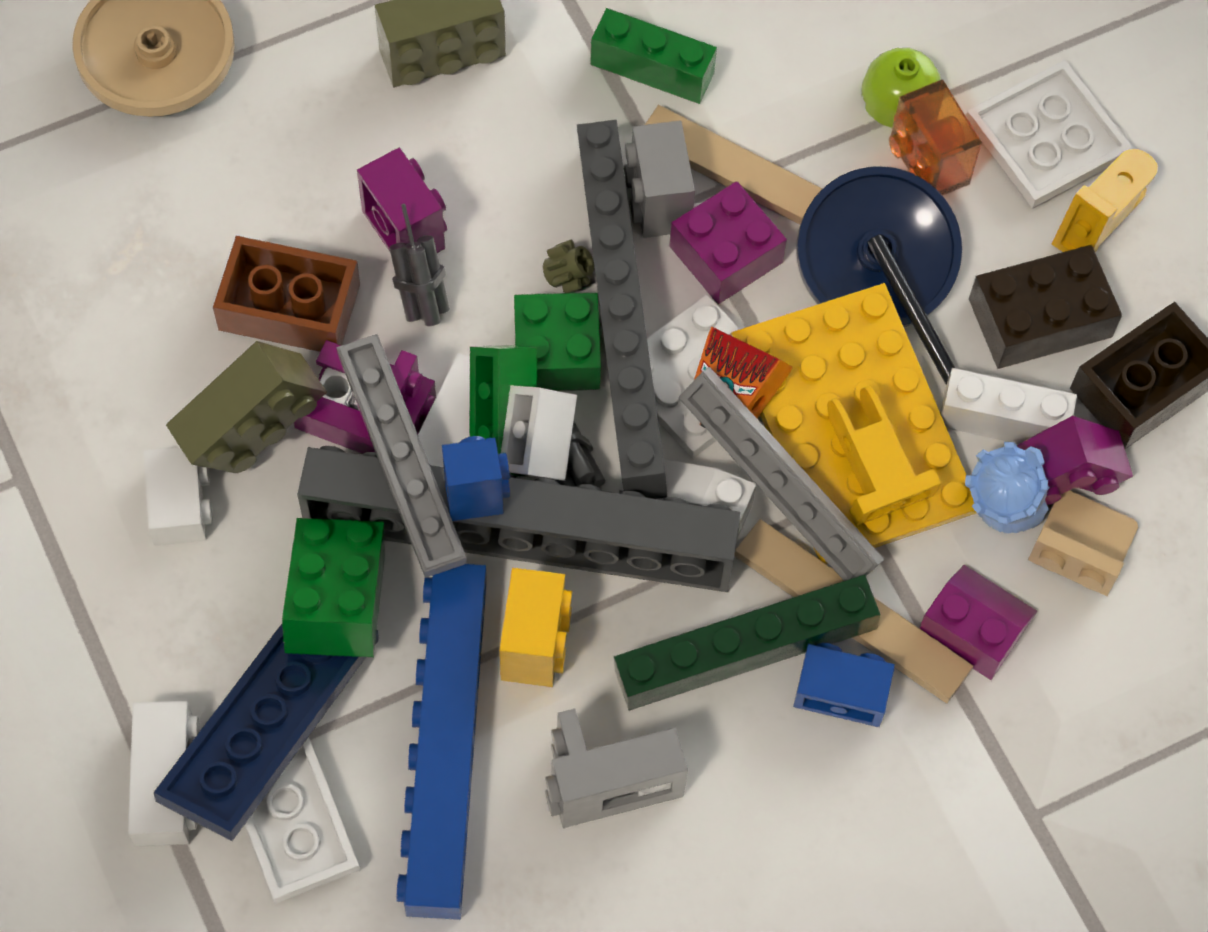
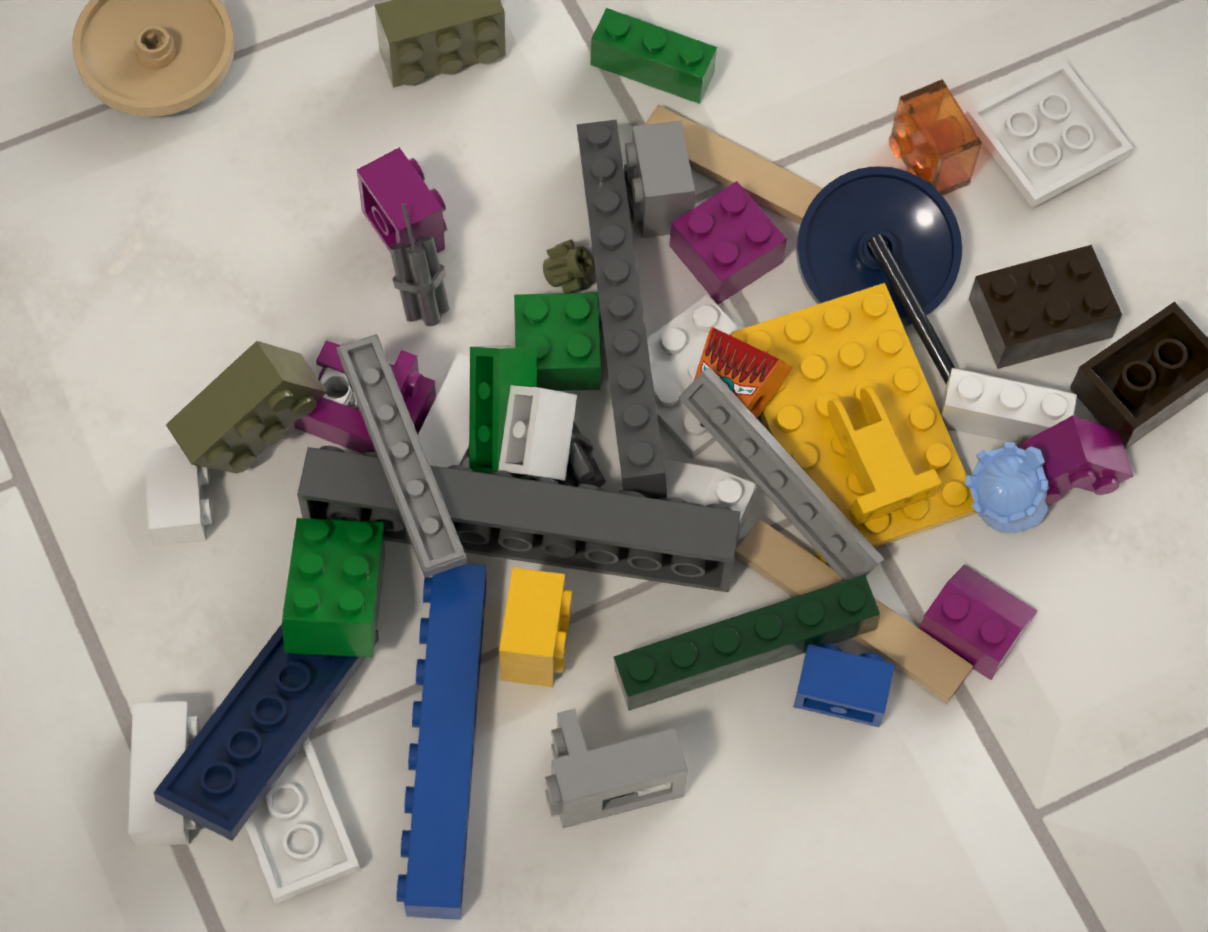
dark orange brick [213,235,360,352] -> none
blue brick [442,436,510,521] -> none
lime cylinder [861,48,941,129] -> none
tan bracket [1028,490,1138,596] -> none
yellow piece [1052,149,1158,253] -> none

